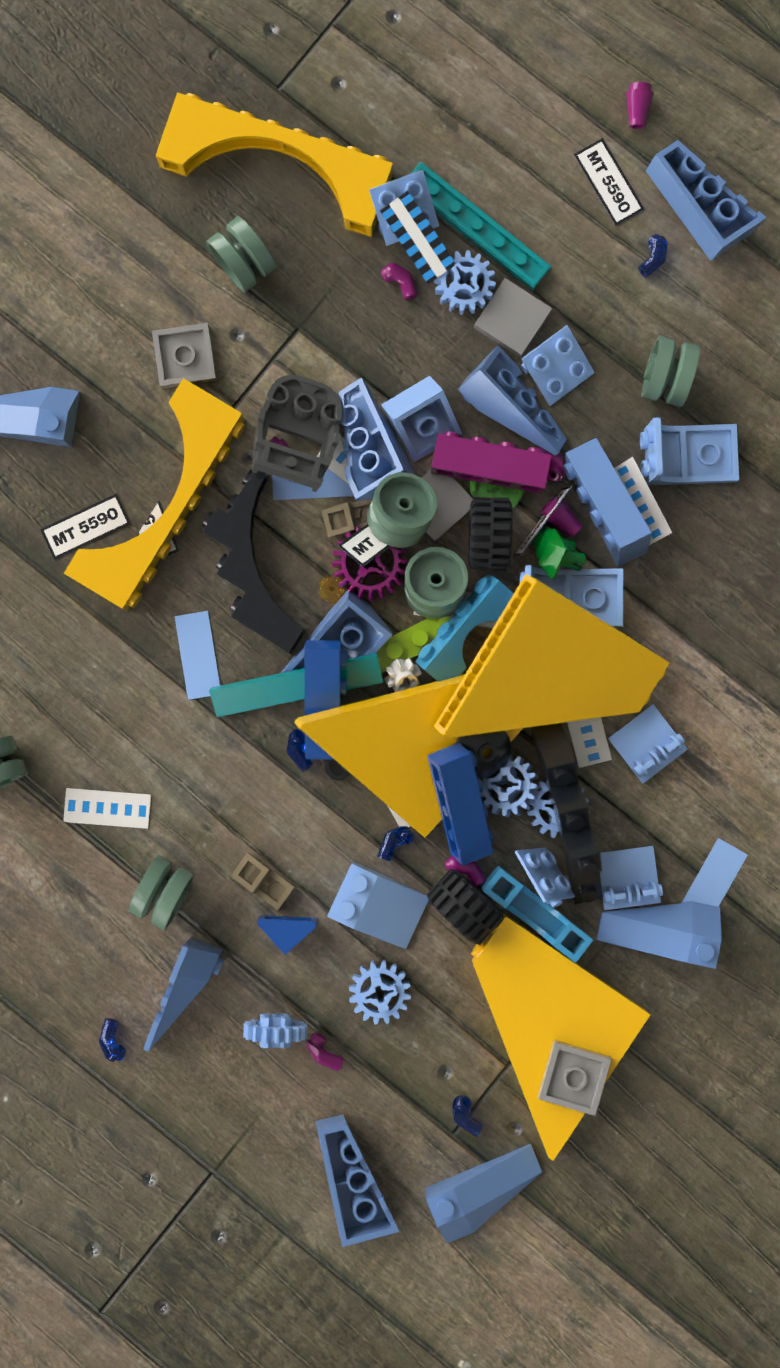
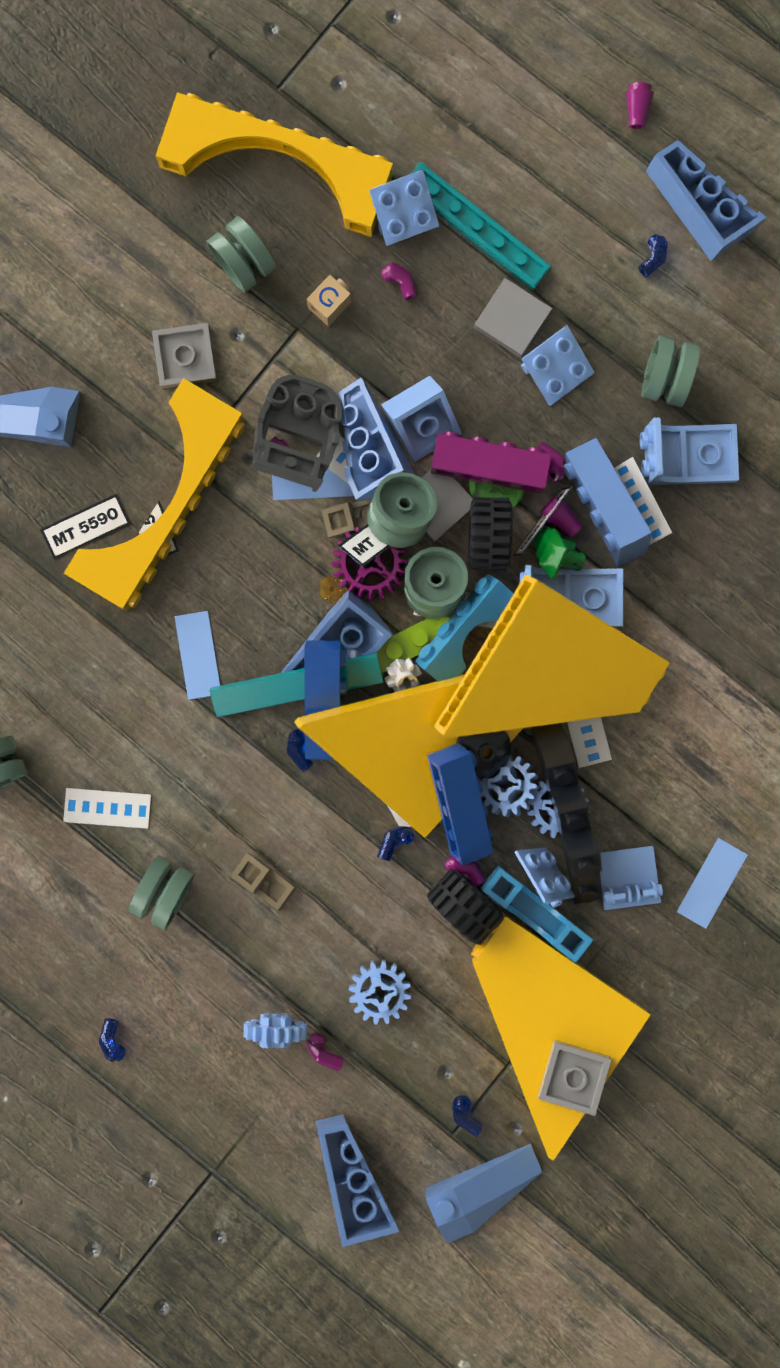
medium blue wedge [143,937,225,1052] -> none
black arch [202,469,305,655] -> none
blue slope [258,915,317,955] -> none
black tile [324,759,351,781] -> none
light blue slope [327,861,429,949] -> none
sticker [380,191,456,284] -> none
light blue gear [434,250,496,315] -> none
medium blue wedge [458,346,567,455] -> none
sticker [574,138,645,226] -> none
medium blue wedge [596,901,722,969] -> none
light blue hinge [608,704,688,784] -> none
none -> tan brick [306,275,351,327]

